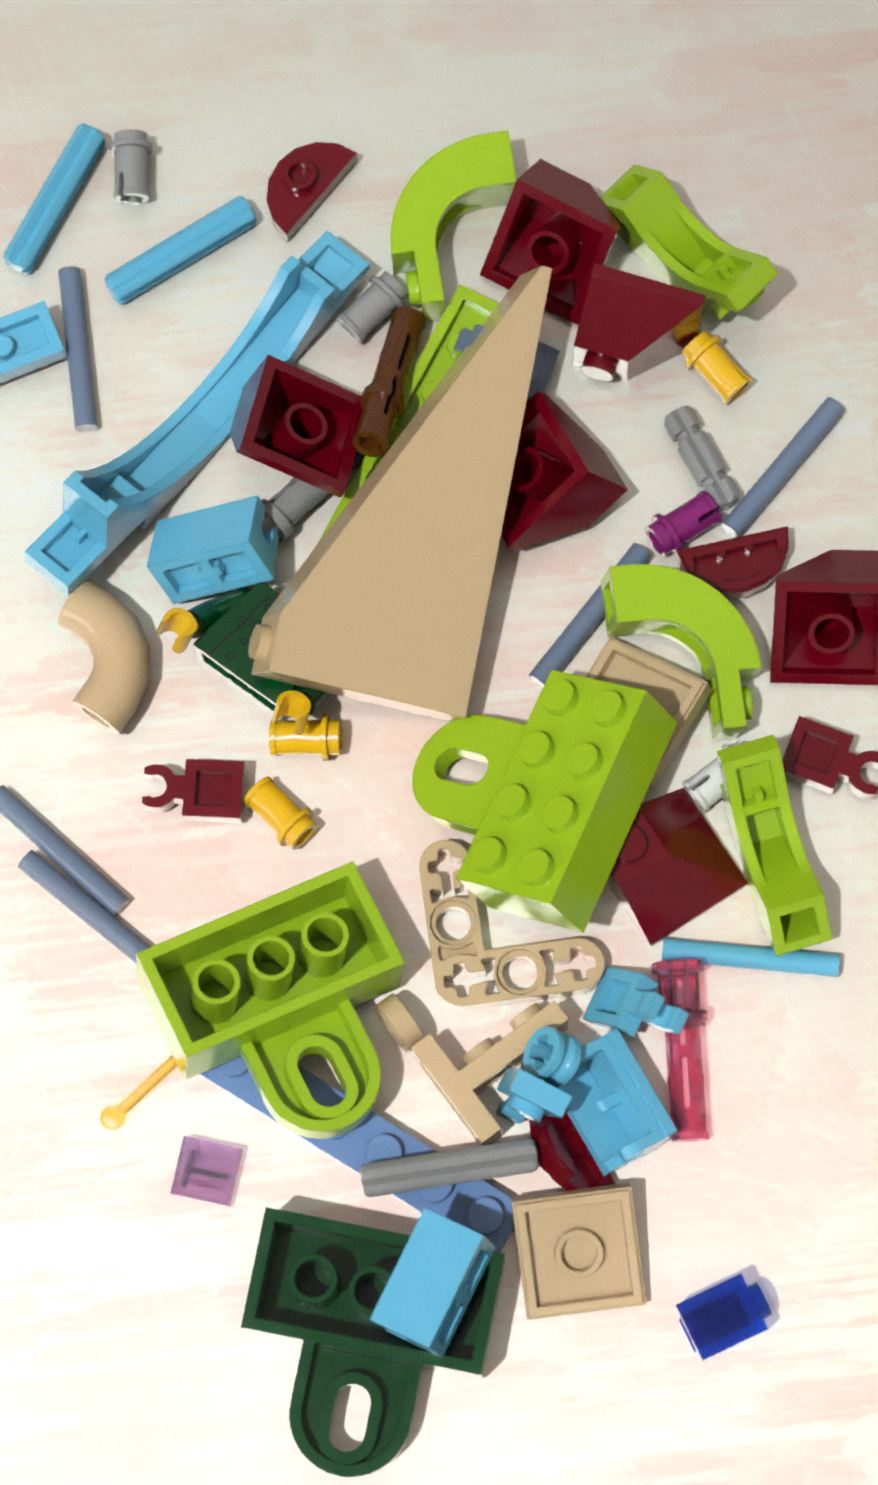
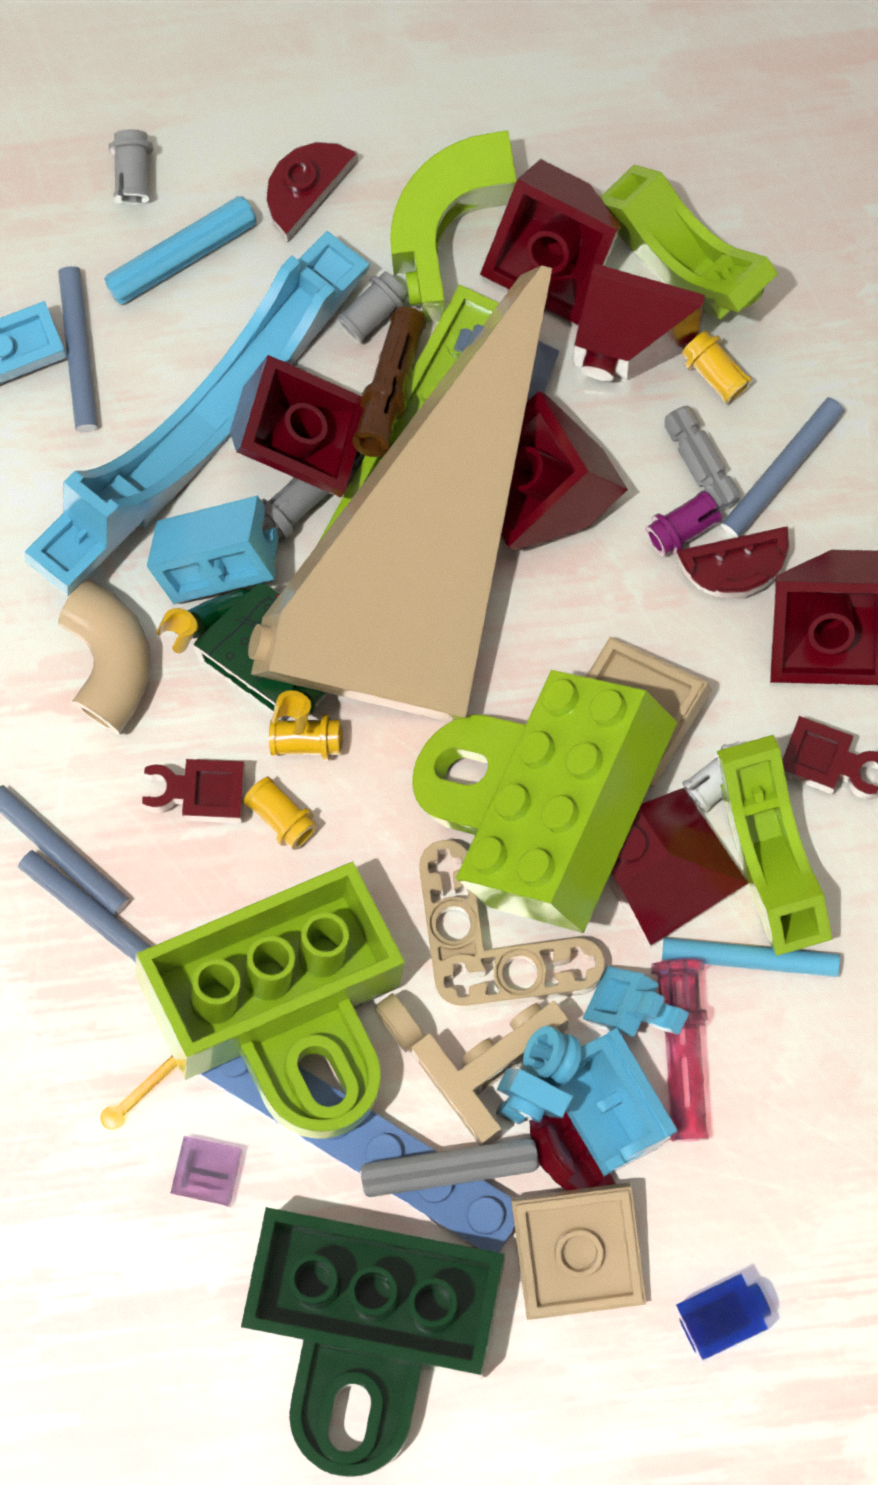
medium azure axle [4,124,105,274] -> none
medium azure hinge [369,1208,496,1358] -> none
sand blue bar [528,543,651,688] -> none
lime arch [600,564,762,741] -> none

